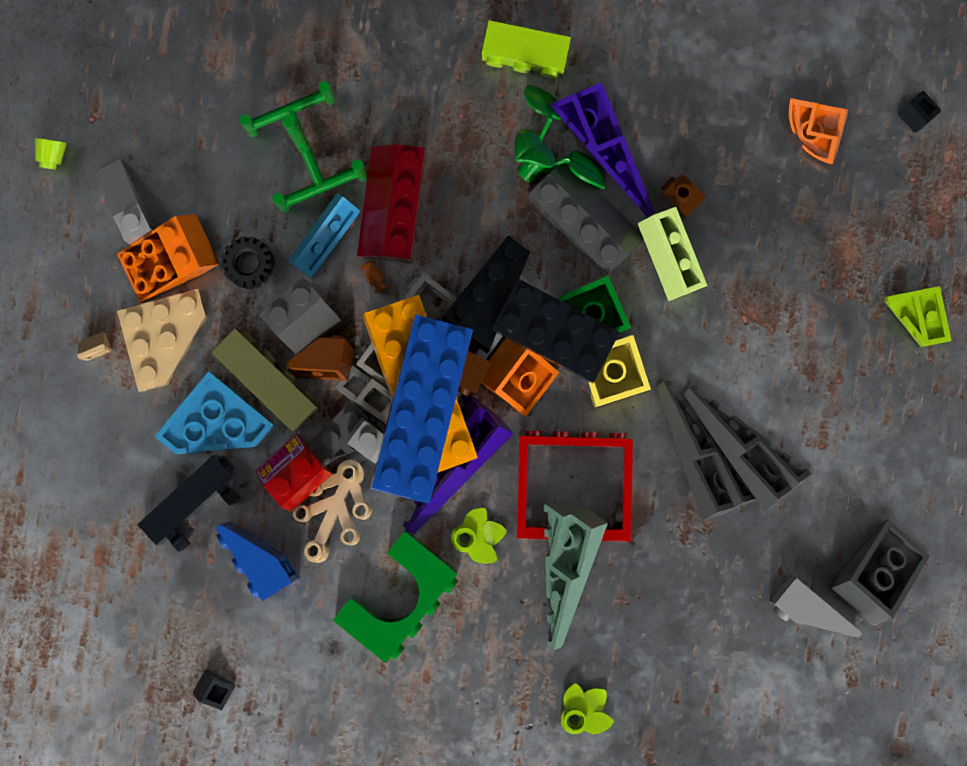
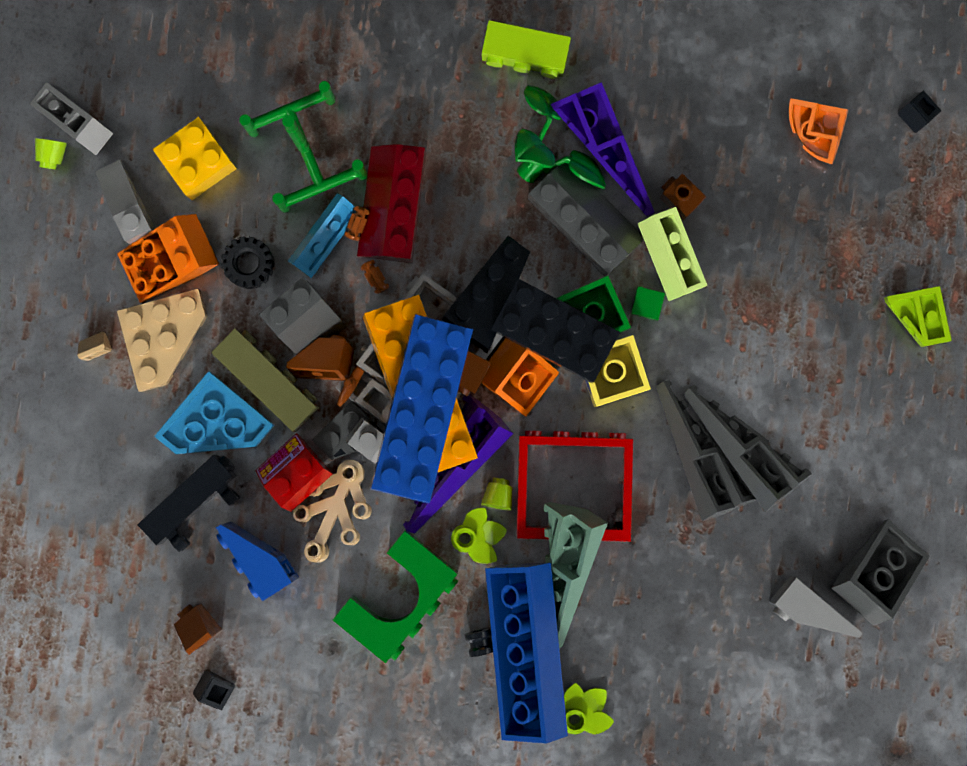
none -> light grey slope [30,82,113,155]
none -> yellow brick [153,117,237,200]
none -> dark orange slope [173,604,222,655]
none -> dark orange helmet [337,366,365,407]
none -> dark orange piece [345,206,370,241]
none -> black wheel [464,627,493,657]
none -> lime hat [481,478,513,510]
none -> blue brick [485,563,568,744]
none -> green tile [631,286,665,321]

